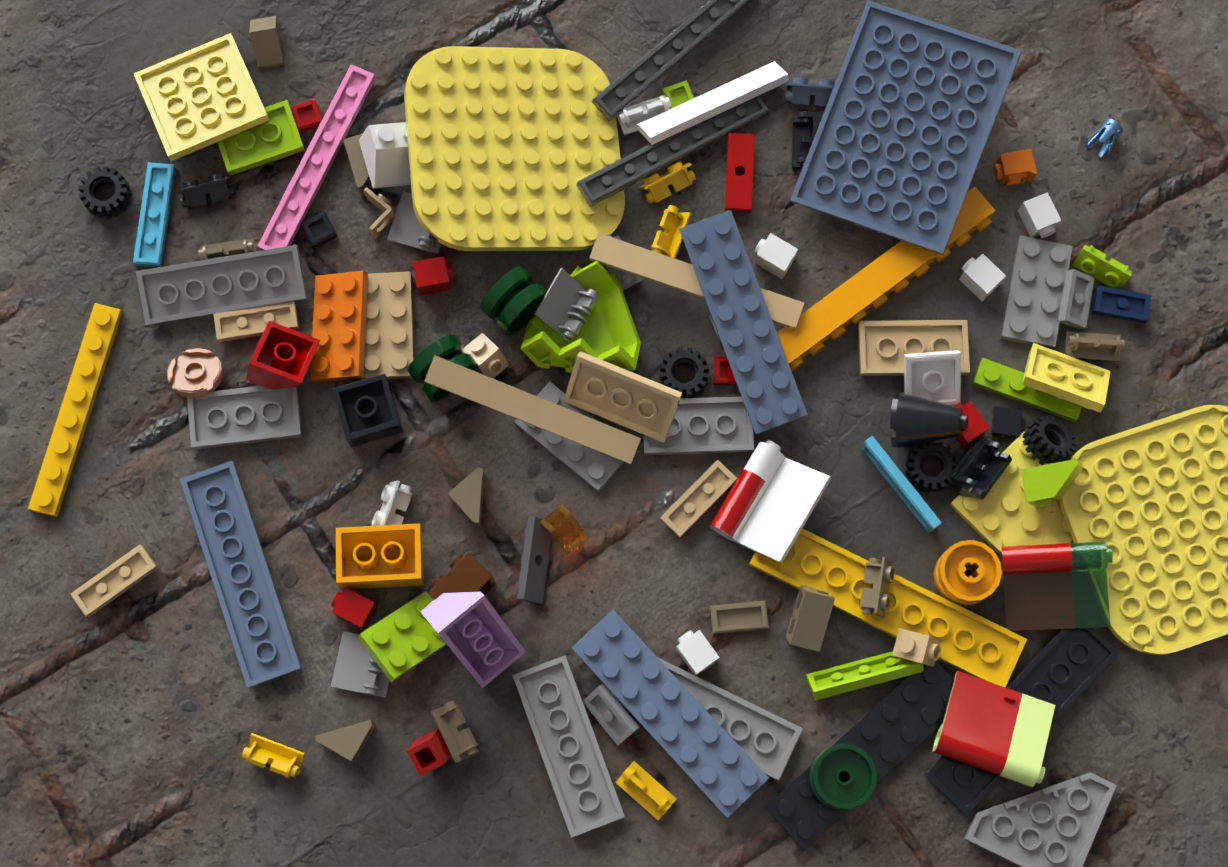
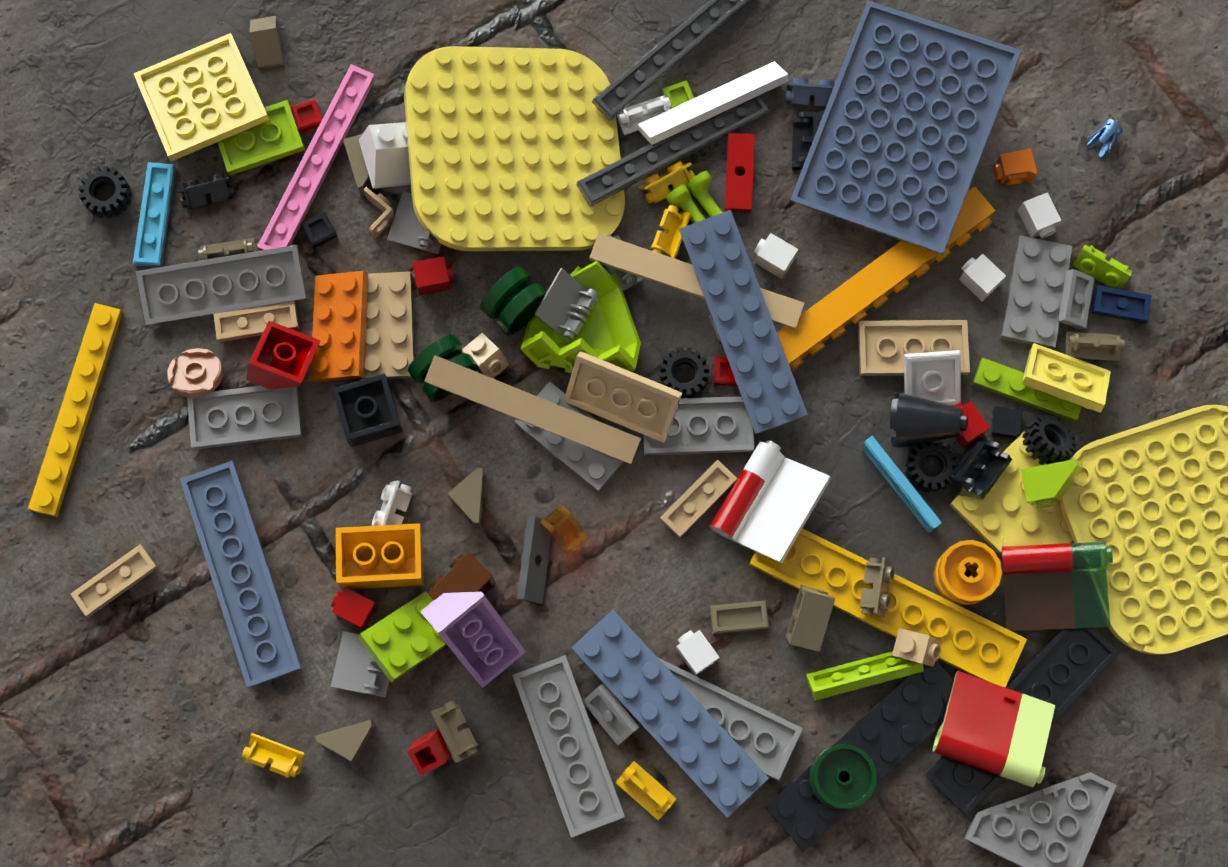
none -> lime piece [666,171,723,223]

